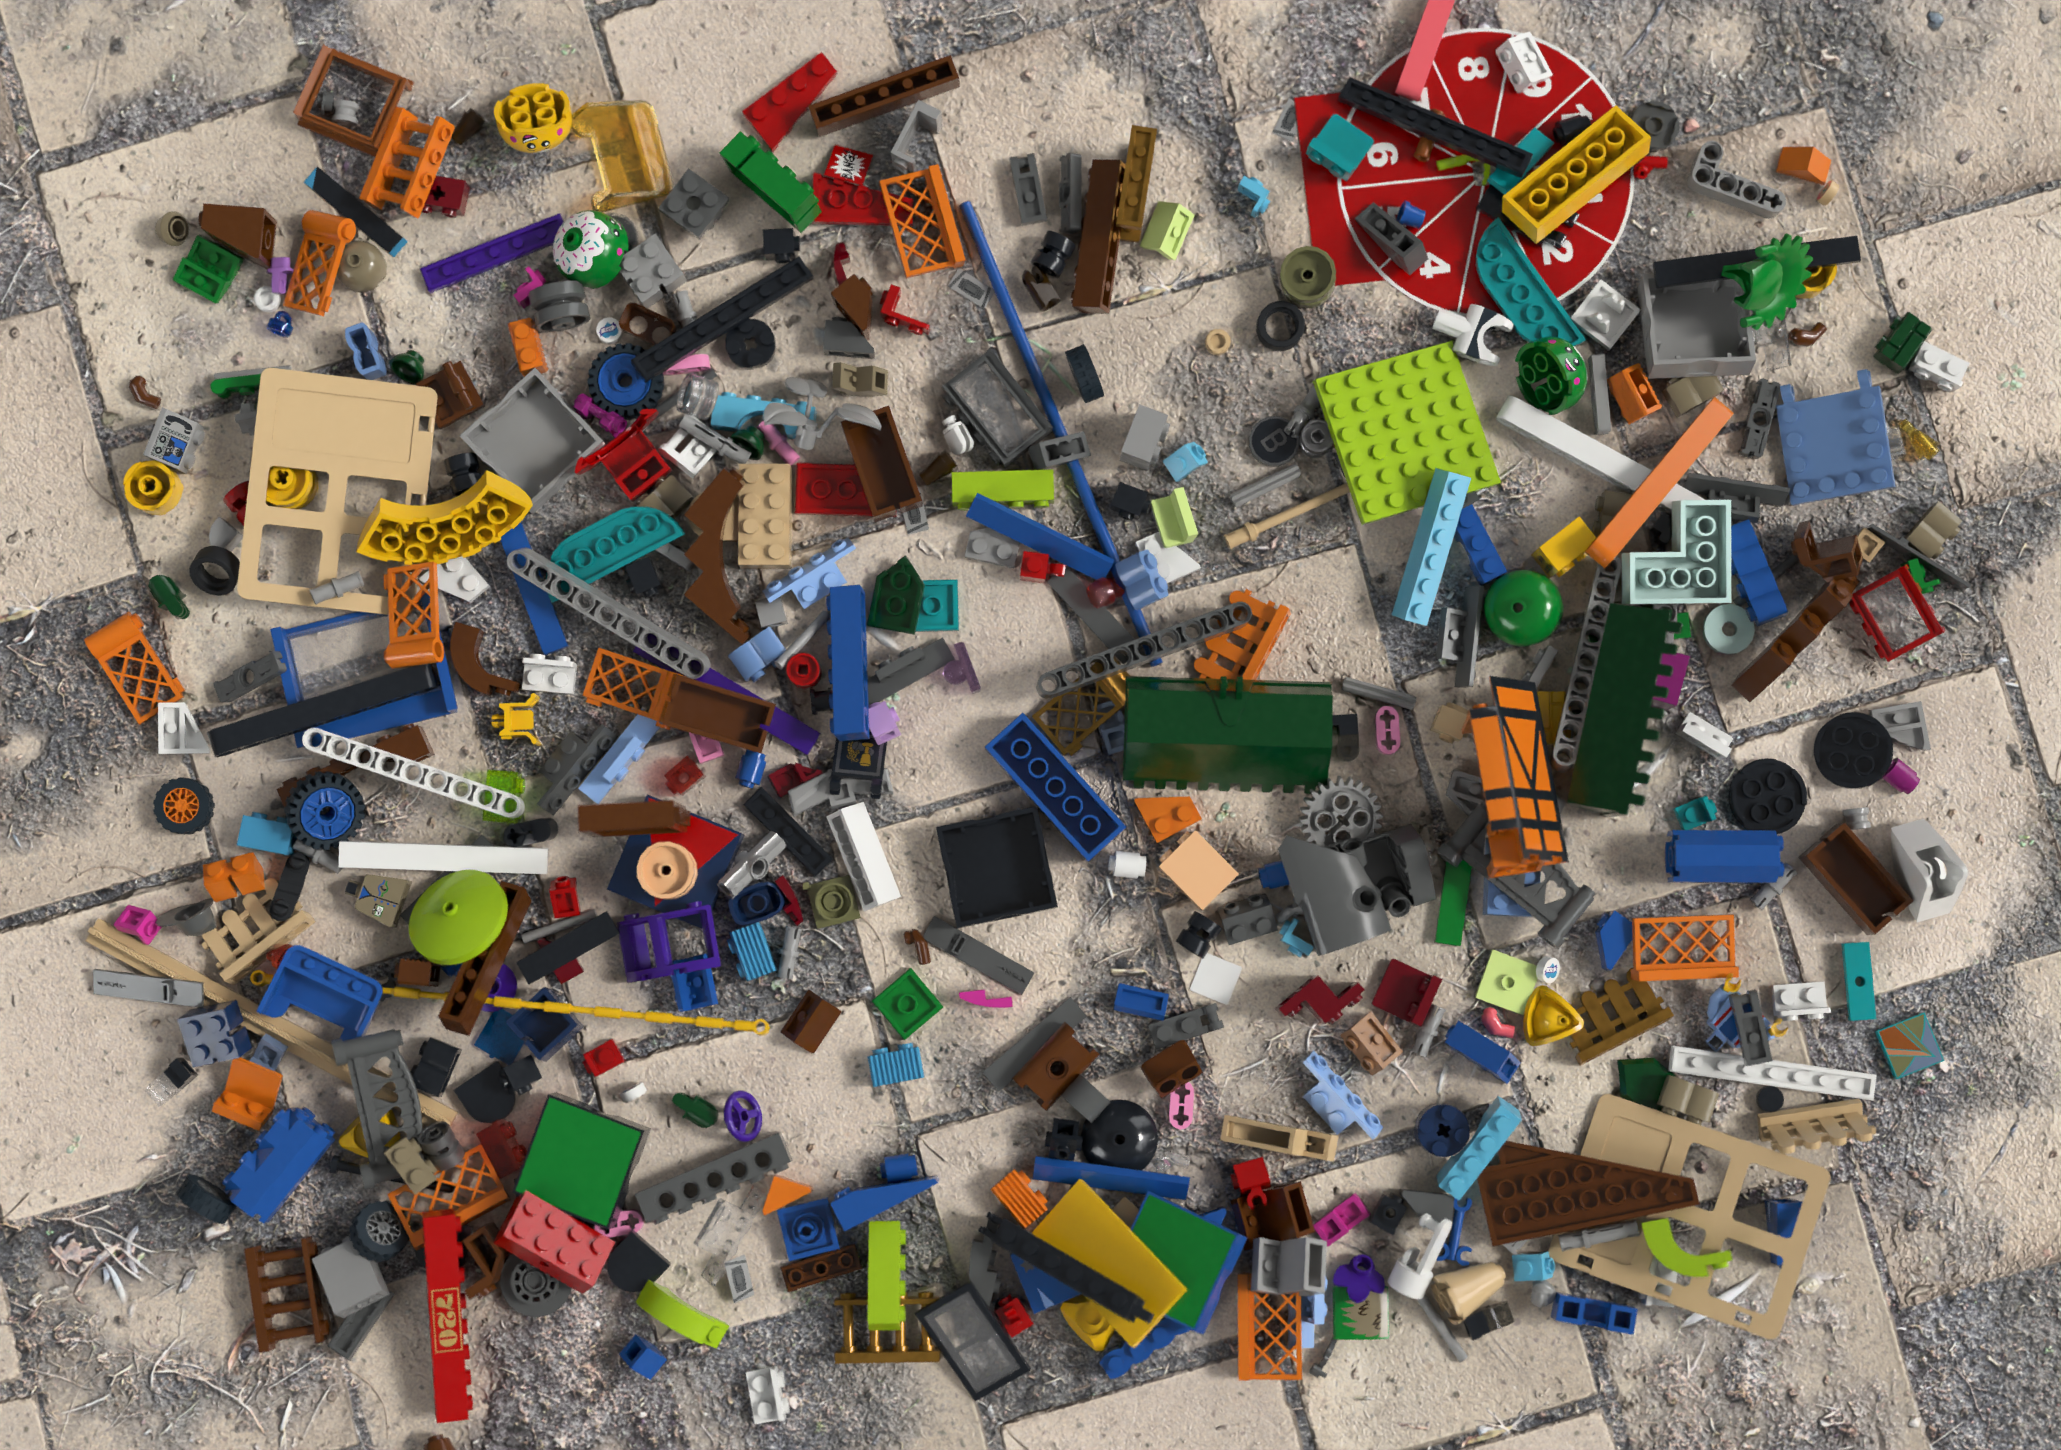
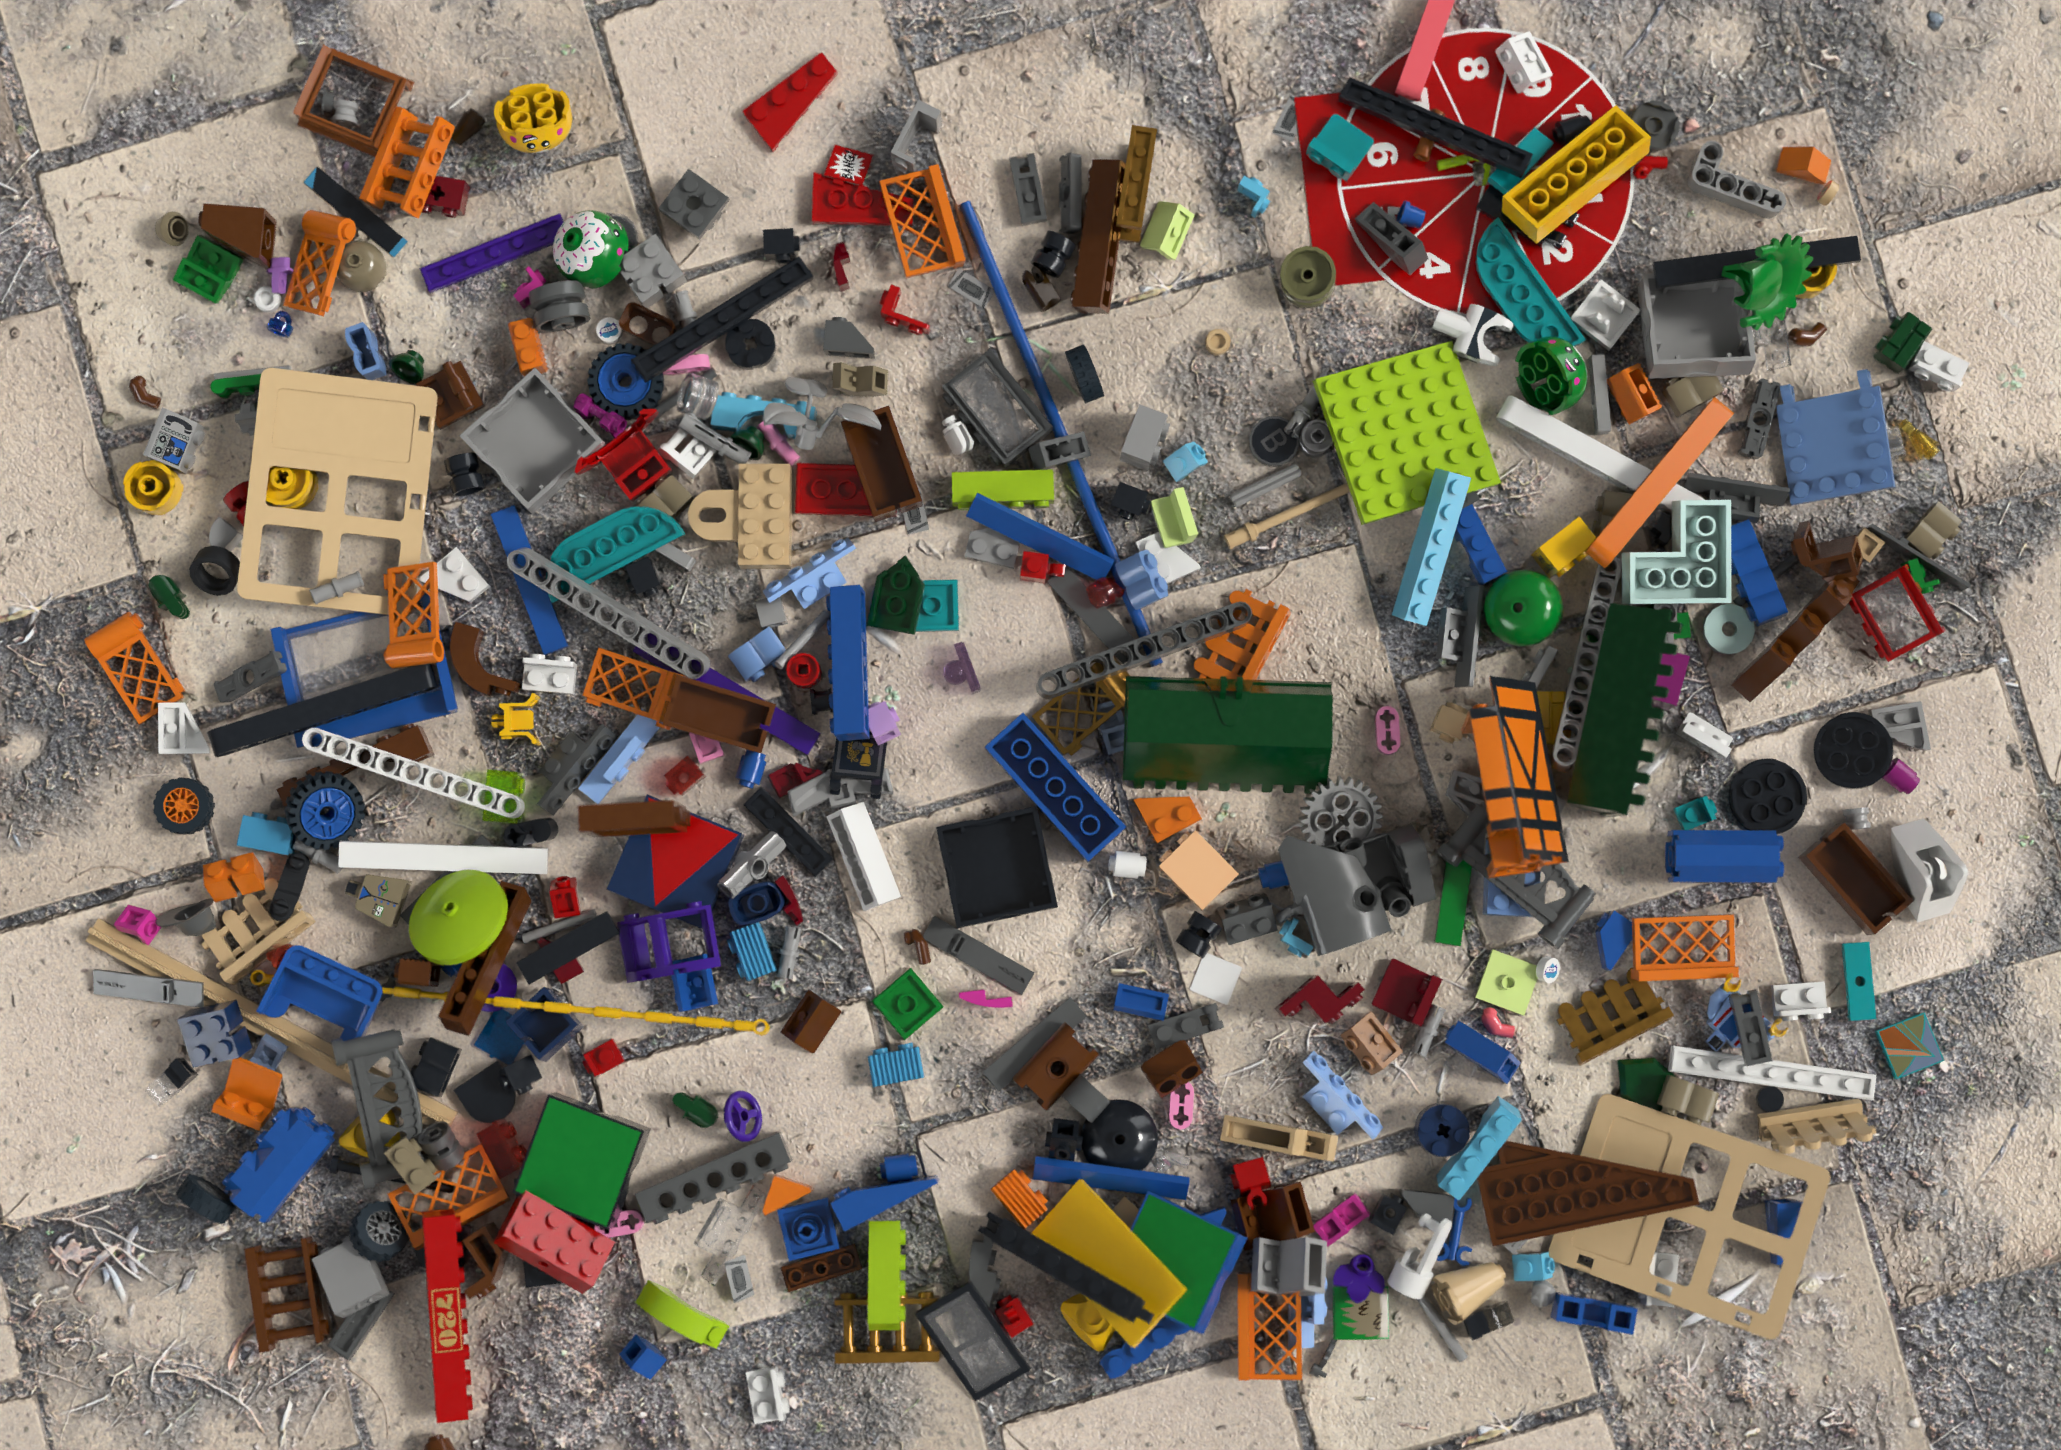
yellow brick [356,470,533,565] -> none
dark grey wheel [500,1254,572,1317] -> none
clear yellow windscreen [571,100,674,212] -> none
black tile [607,1229,671,1292] -> none
white tile [620,1082,647,1103] -> none
light nougat wheel [637,842,698,900] -> none
reddish brown arch [684,466,751,645] -> none
green piece [720,131,822,233] -> none
olive hat [802,875,861,929] -> none
reddish brown brick [809,55,960,137] -> none
reddish brown slope [831,274,873,341] -> none
dark grey bracket [868,637,955,705] -> none
dark brown cone [919,450,957,486] -> none
blue slope [1010,1253,1080,1314] -> none
black tyre [1256,301,1305,352] -> none
leg [1333,714,1359,762] -> none
light grey axle [1341,677,1416,710] -> none
yellow hat [1523,985,1584,1046] -> none
light grey pin [1558,1219,1640,1251] -> none
lime arch [1642,1218,1733,1277] -> none
light grey pin [1750,862,1798,910] -> none

